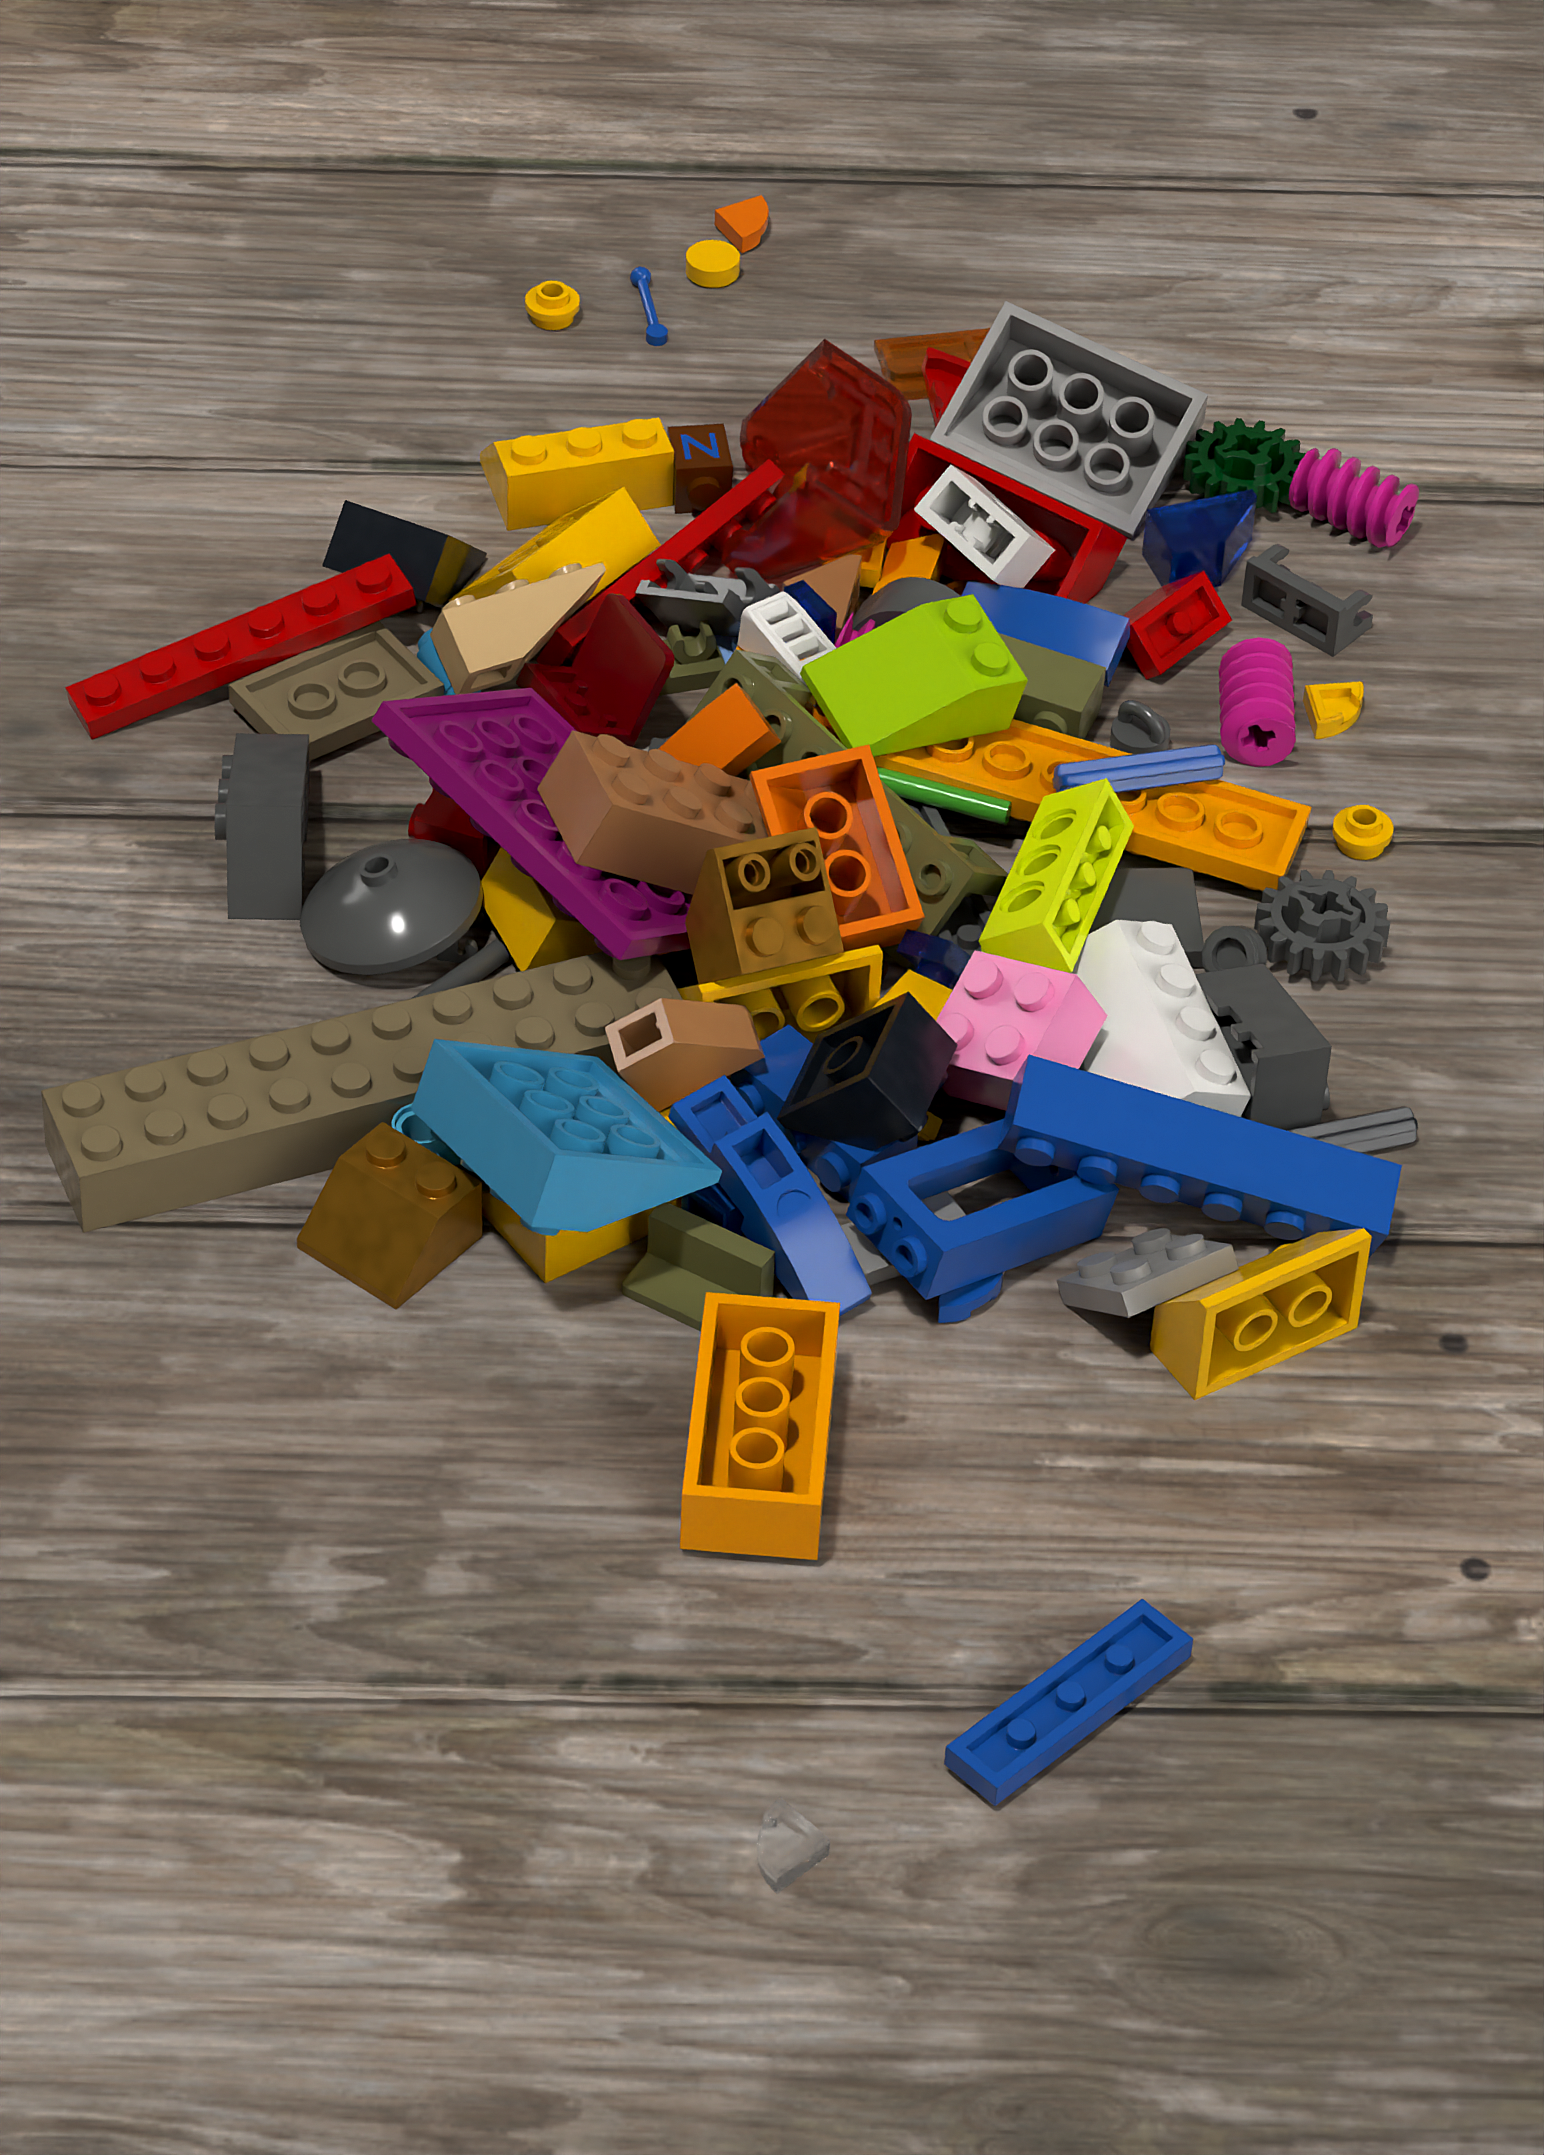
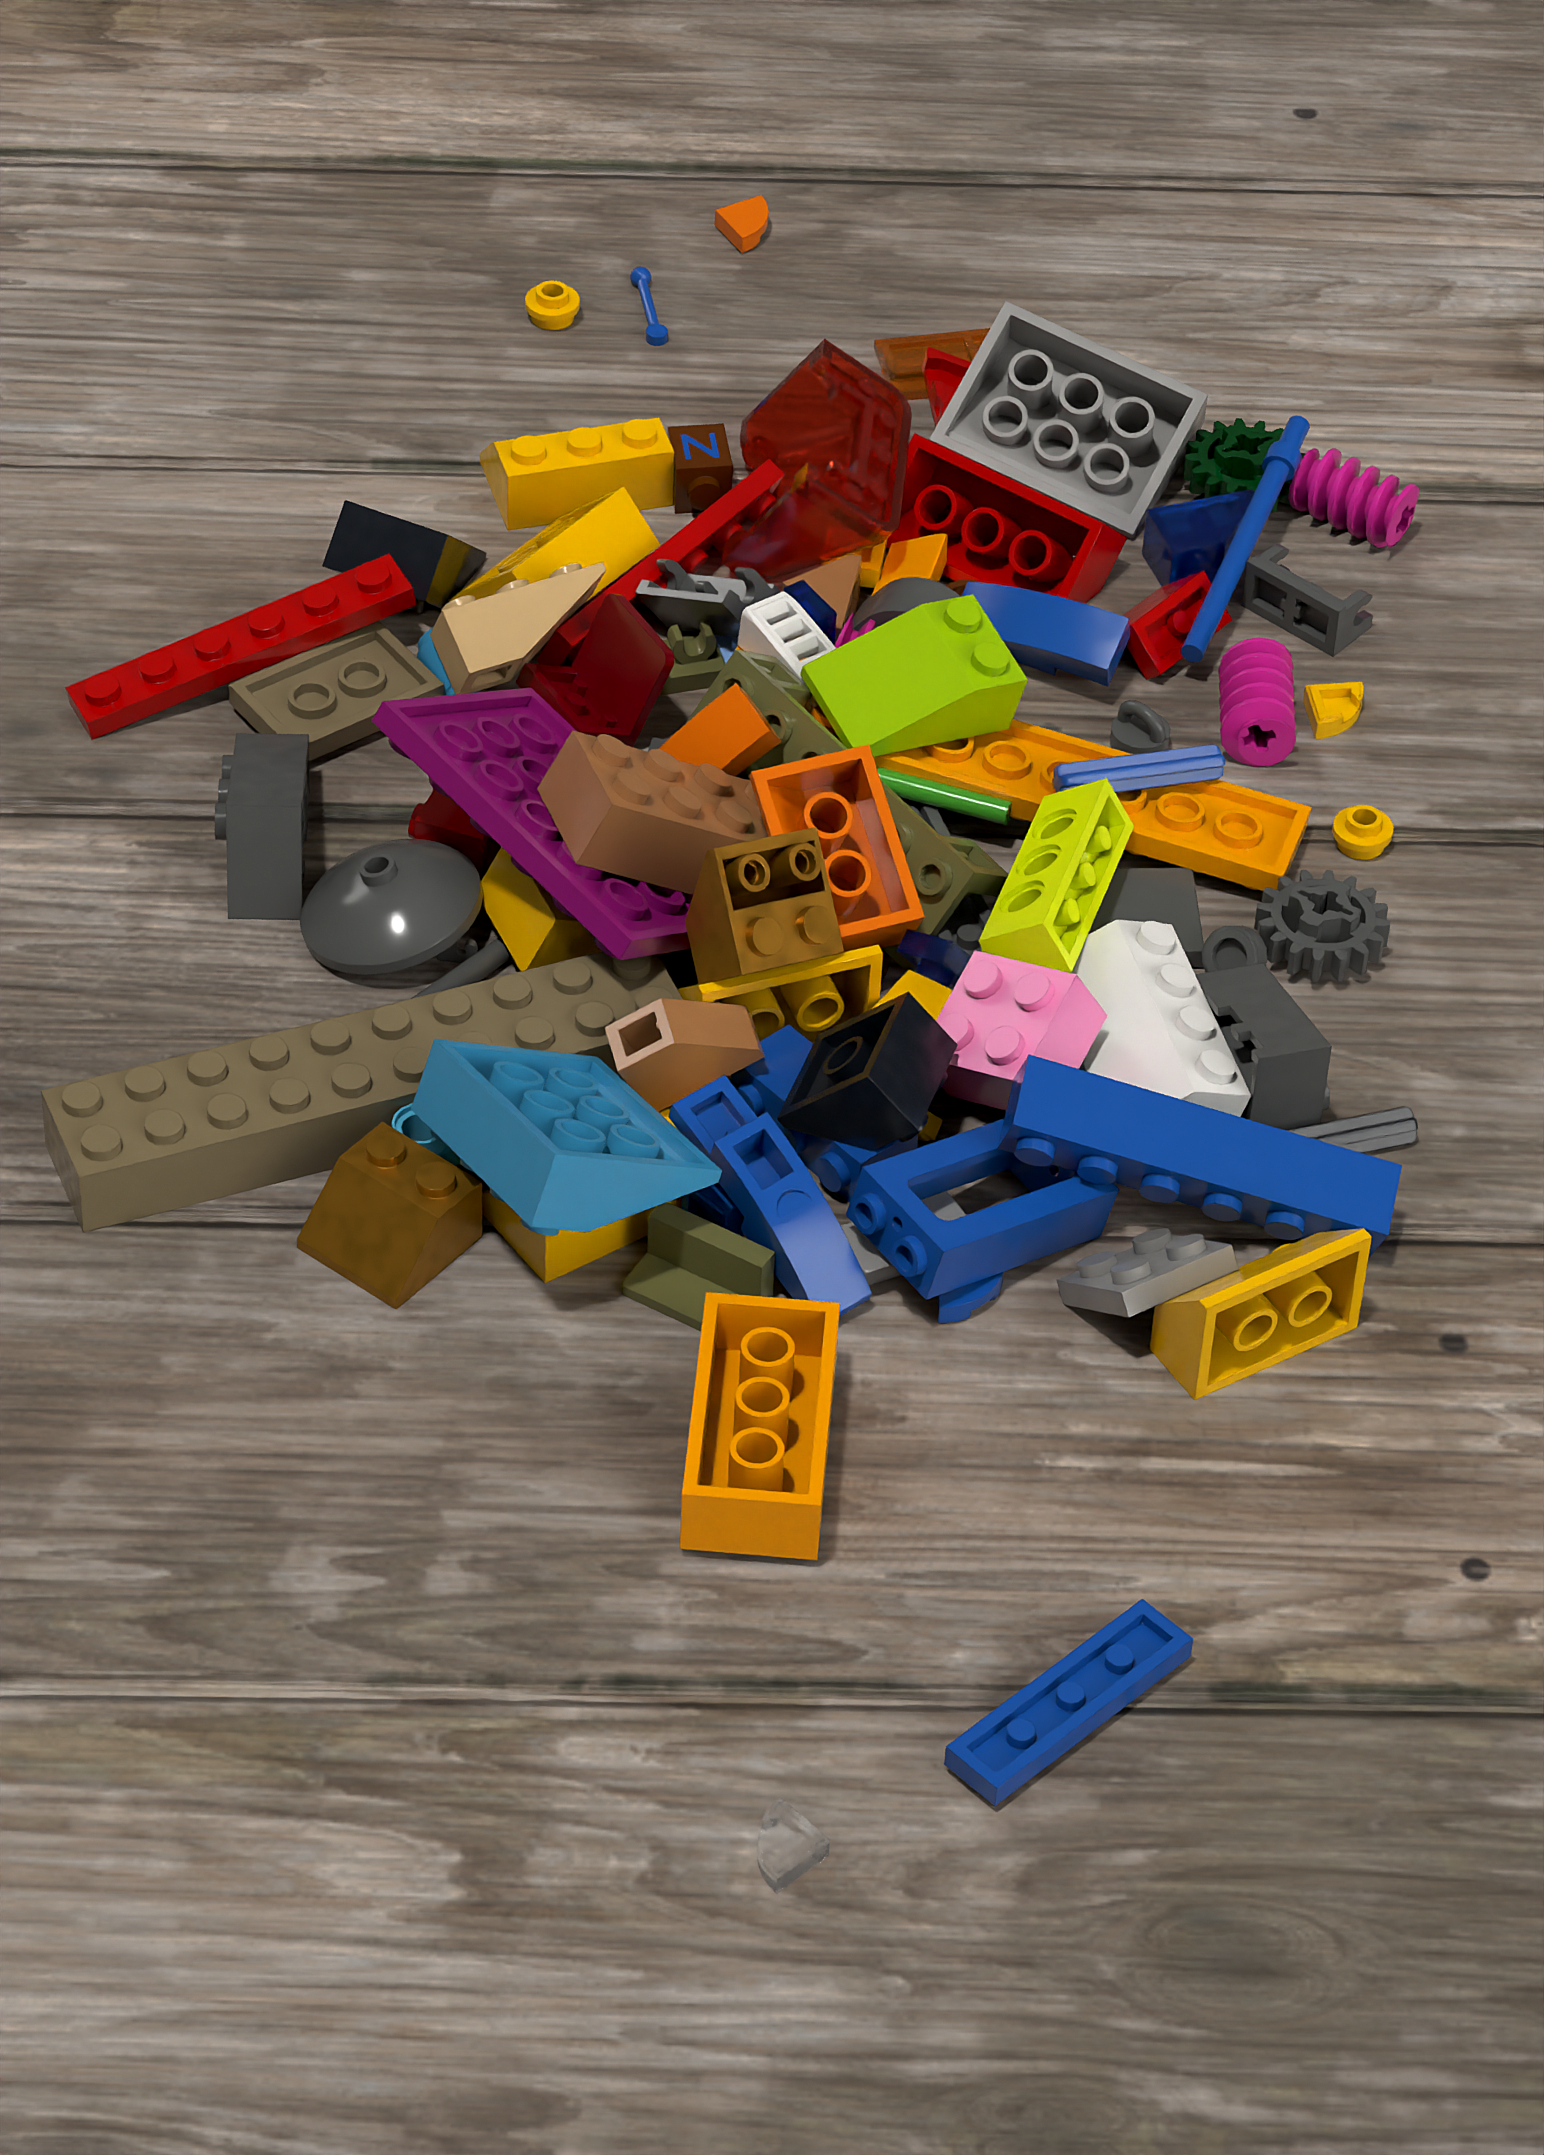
yellow tile [685,240,740,288] -> none
white brick [914,464,1055,588] -> none
olive brick [998,633,1106,740] -> none
none -> blue bar [1181,415,1310,662]

